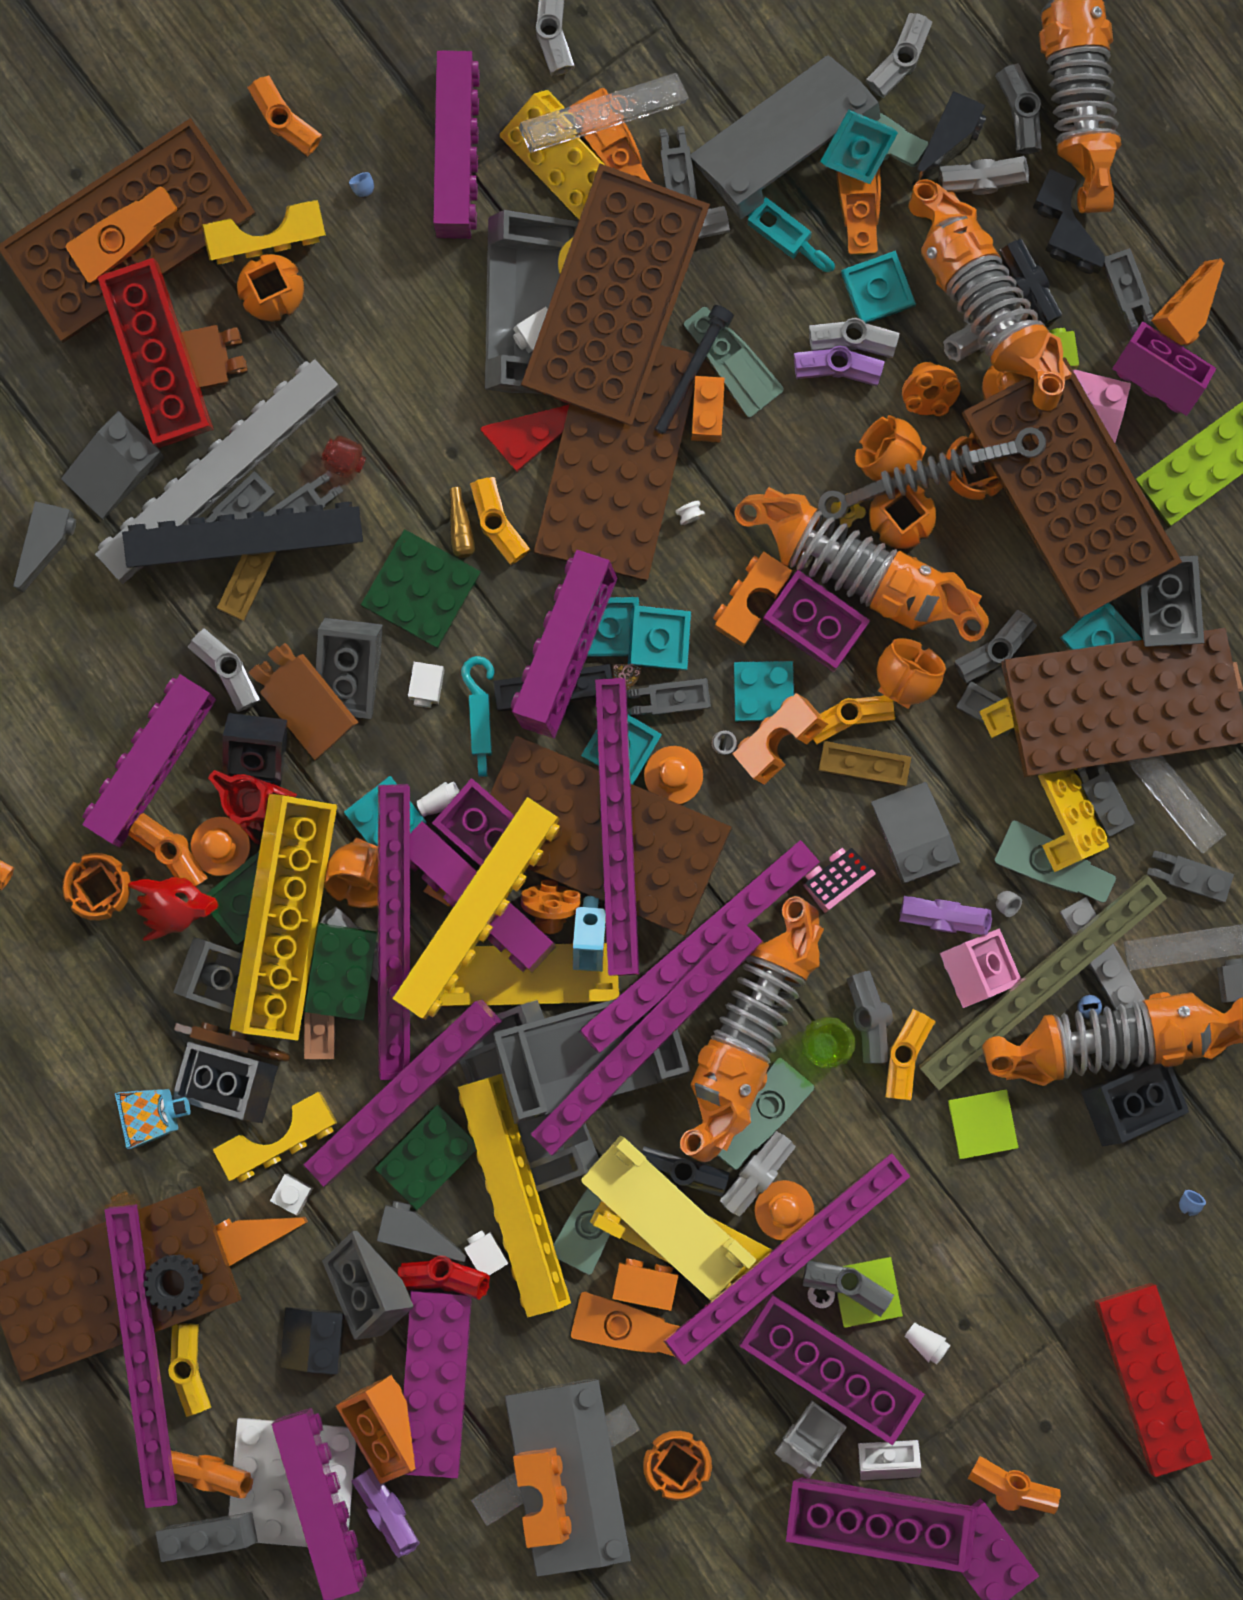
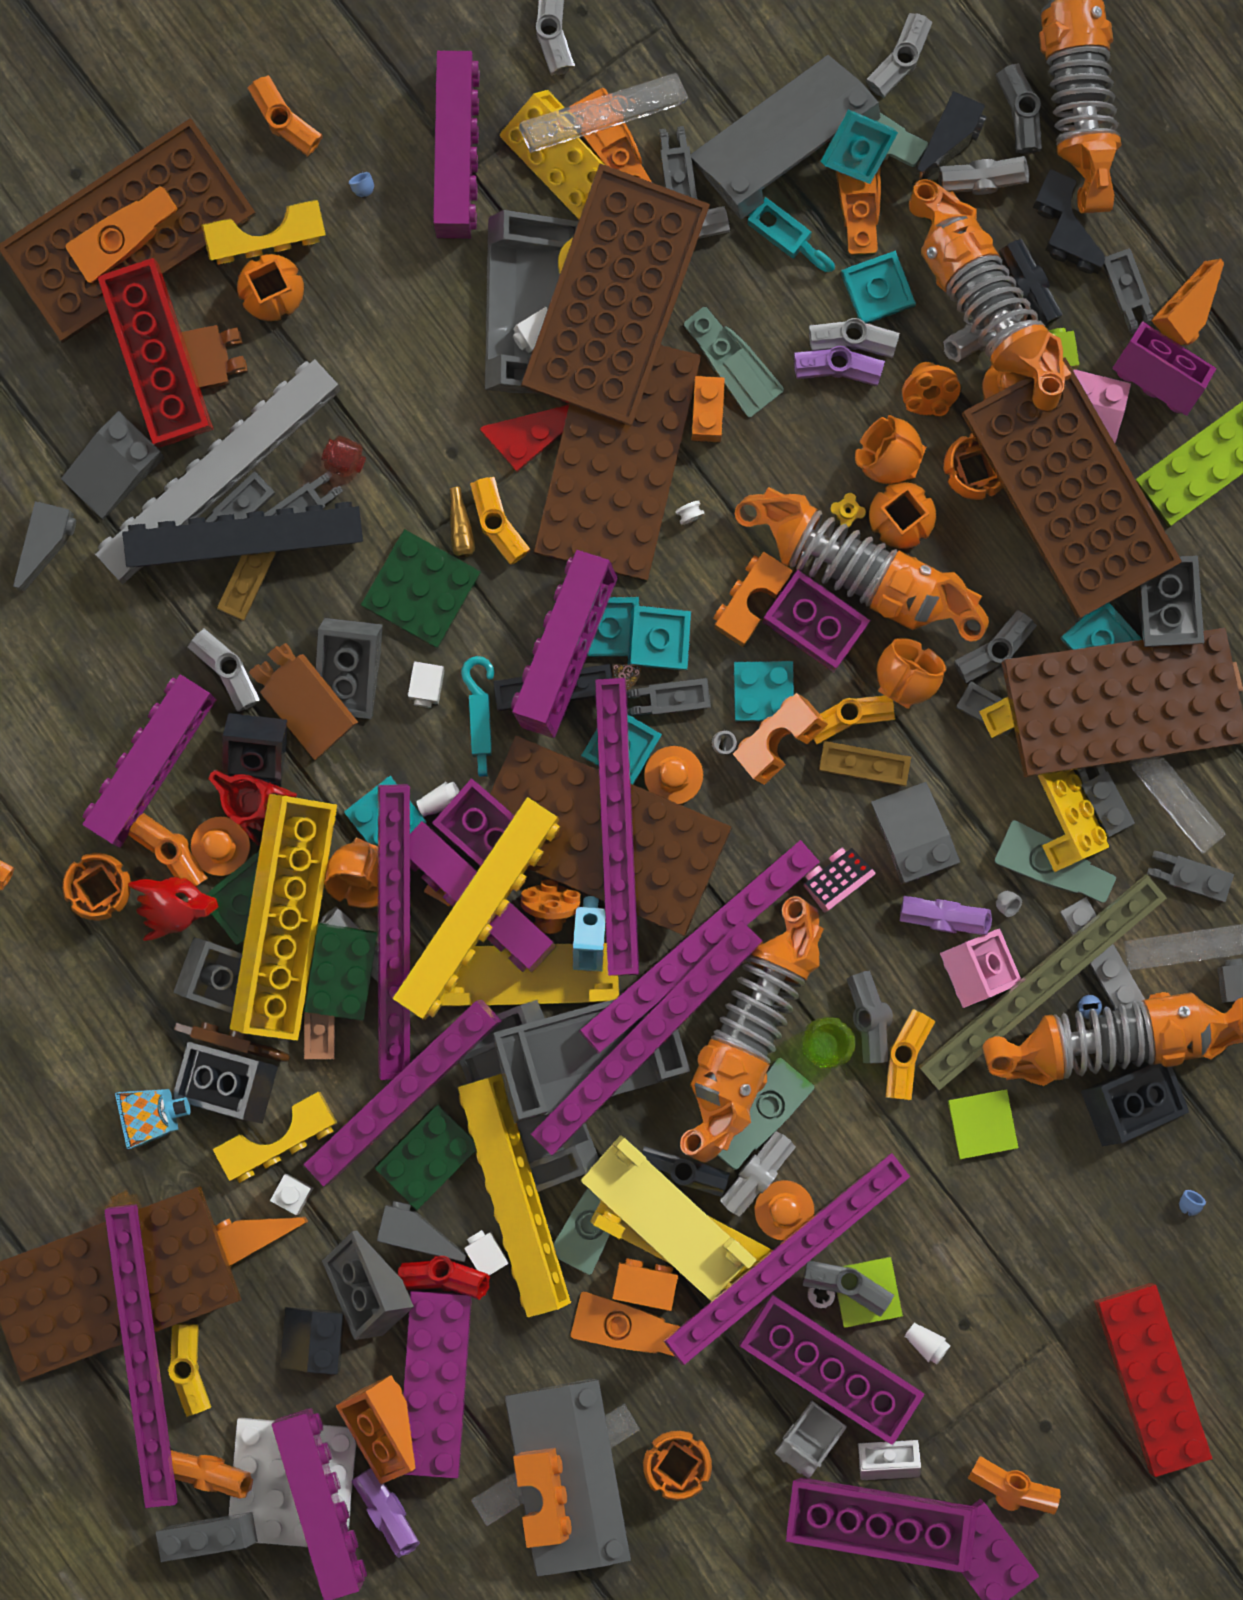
black tyre [144,1255,203,1311] -> none
black piece [654,305,734,435] -> none
dark grey piece [818,427,1046,520] -> none

